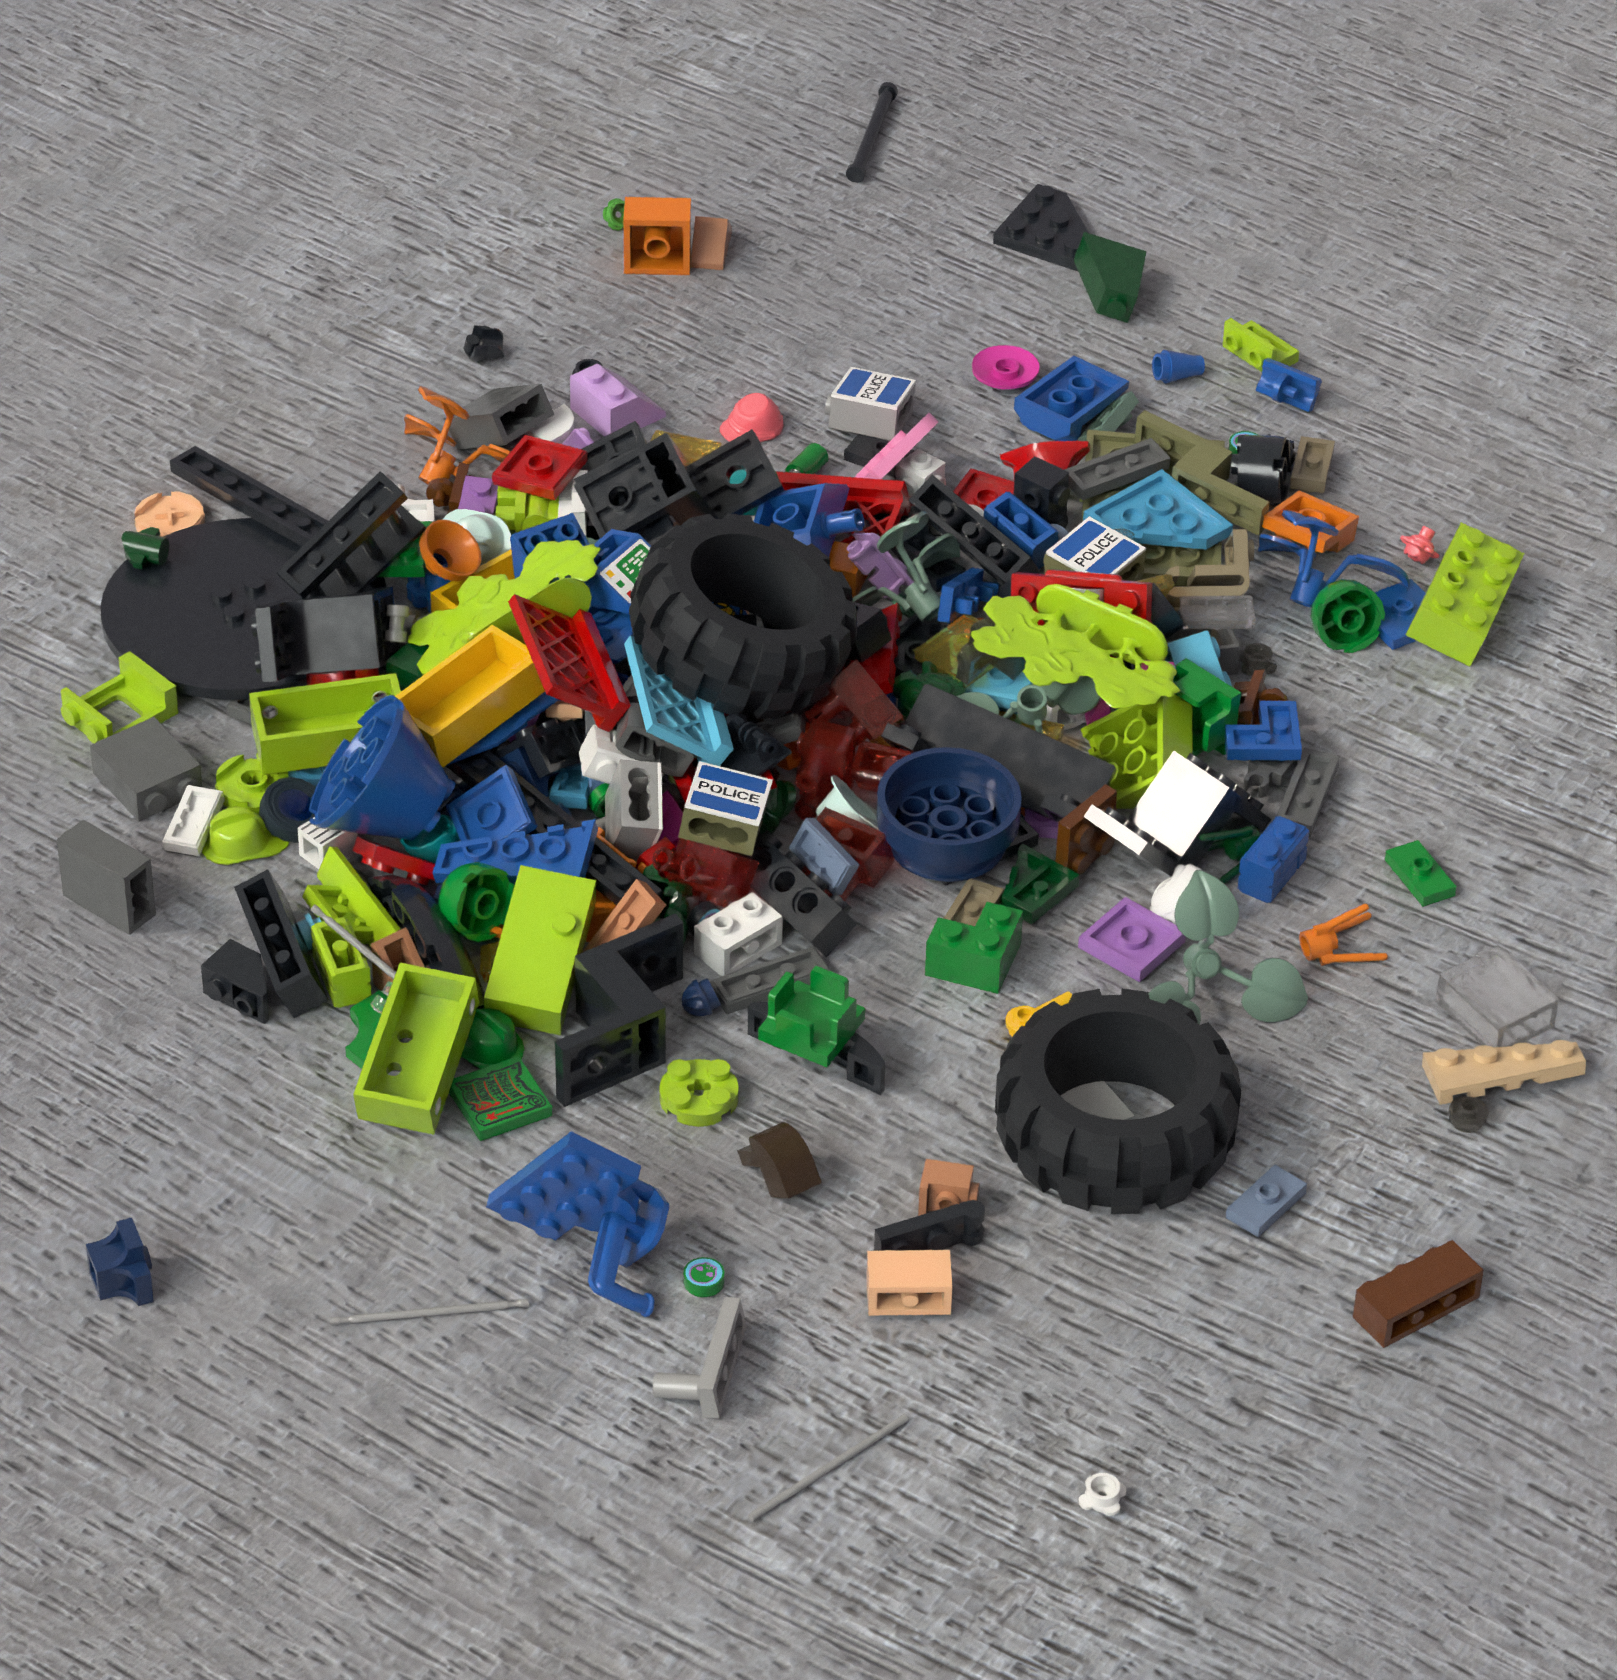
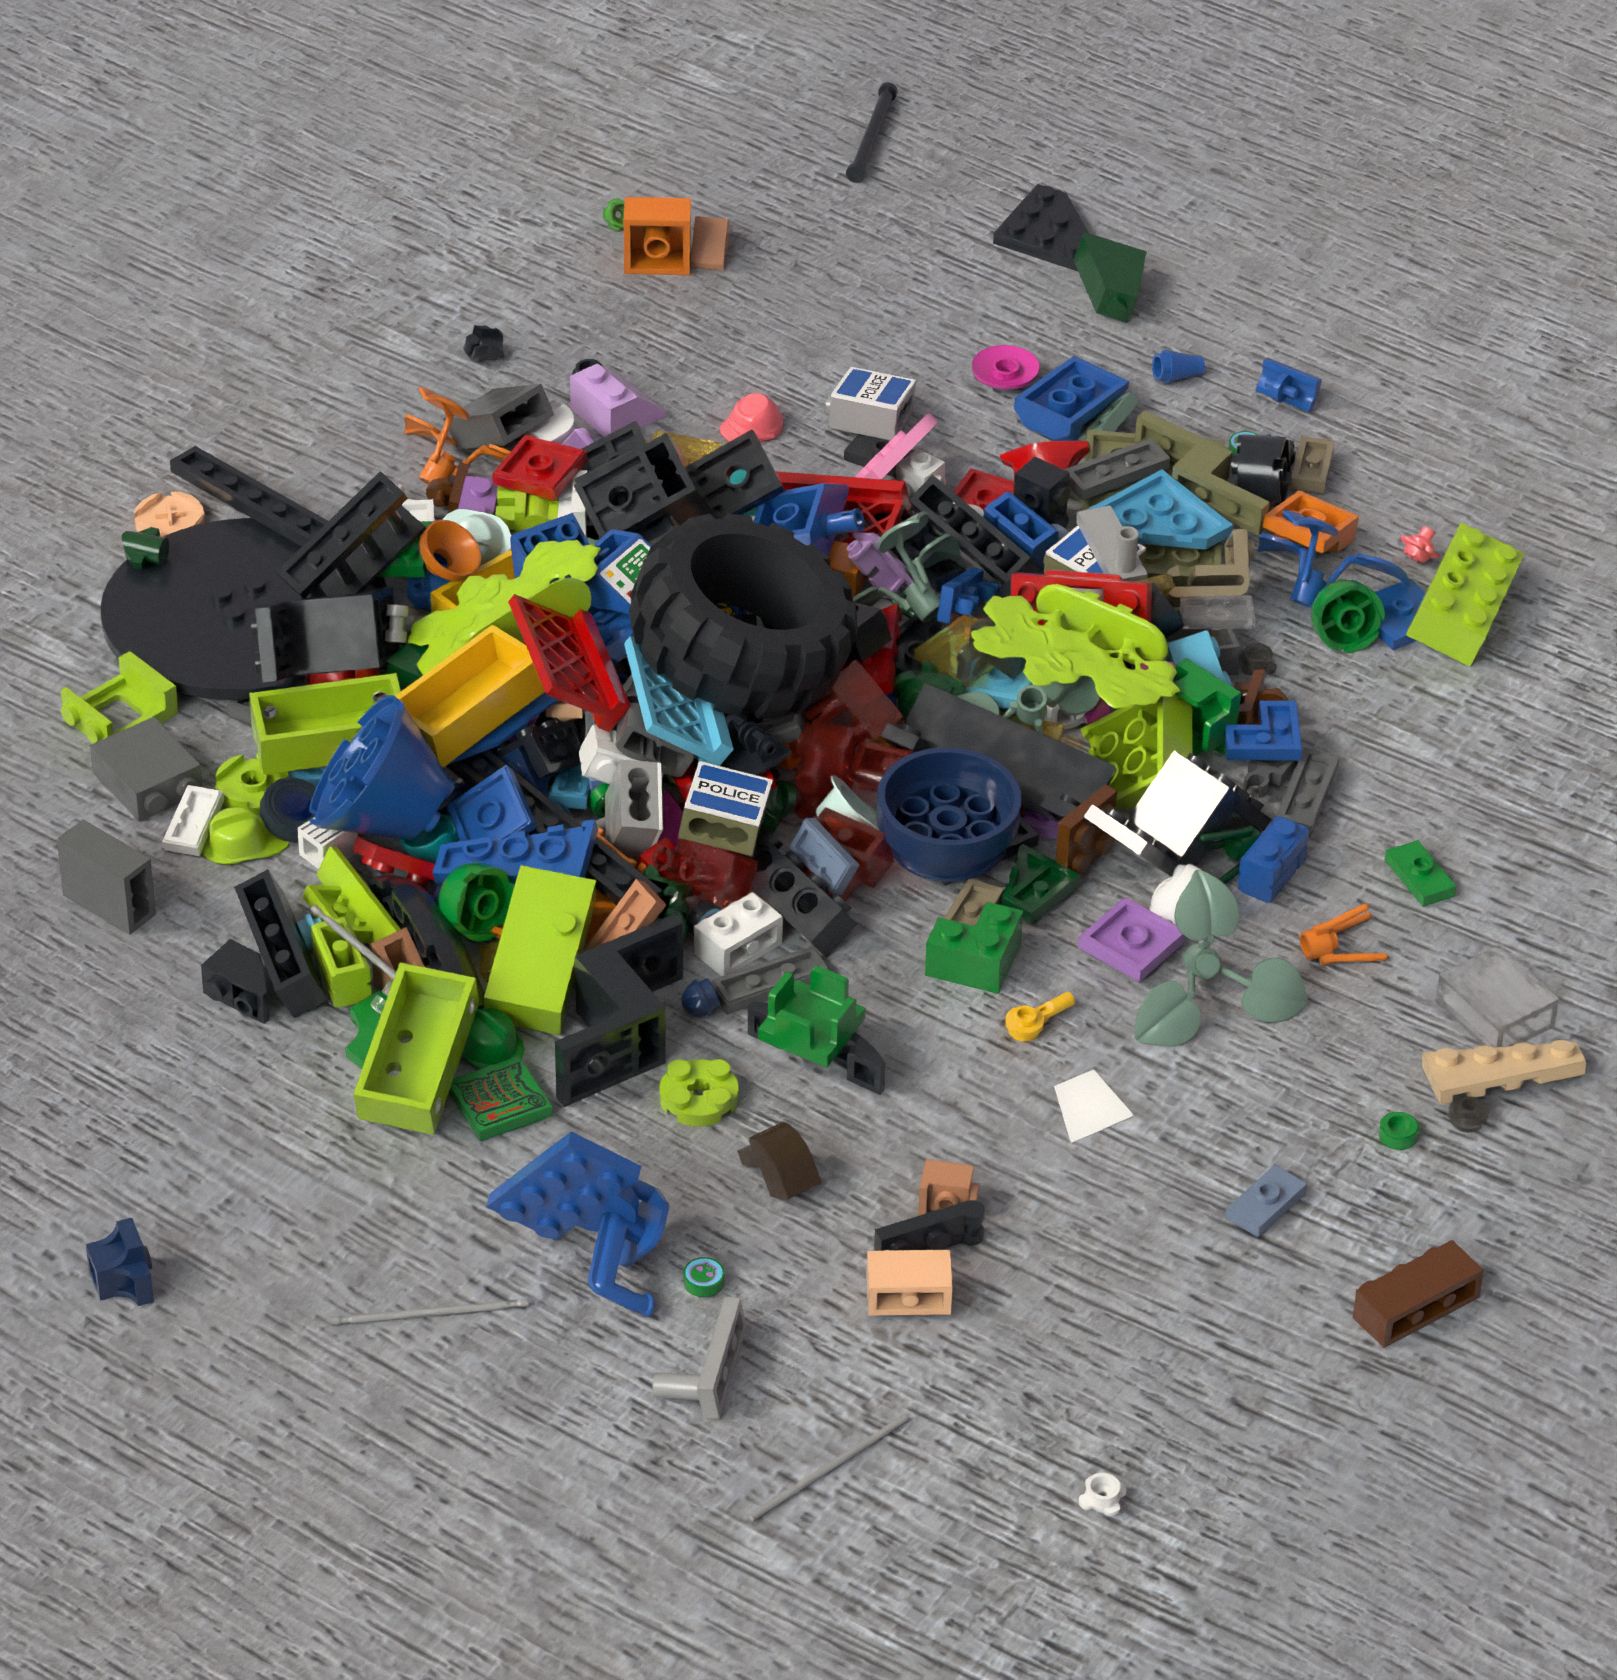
green piece [785,443,829,474] -> none
black tyre [995,988,1241,1214] -> none
lime bracket [1222,318,1299,372] -> none
none -> light grey piece [1076,505,1148,582]
none -> green tile [1378,1112,1420,1150]

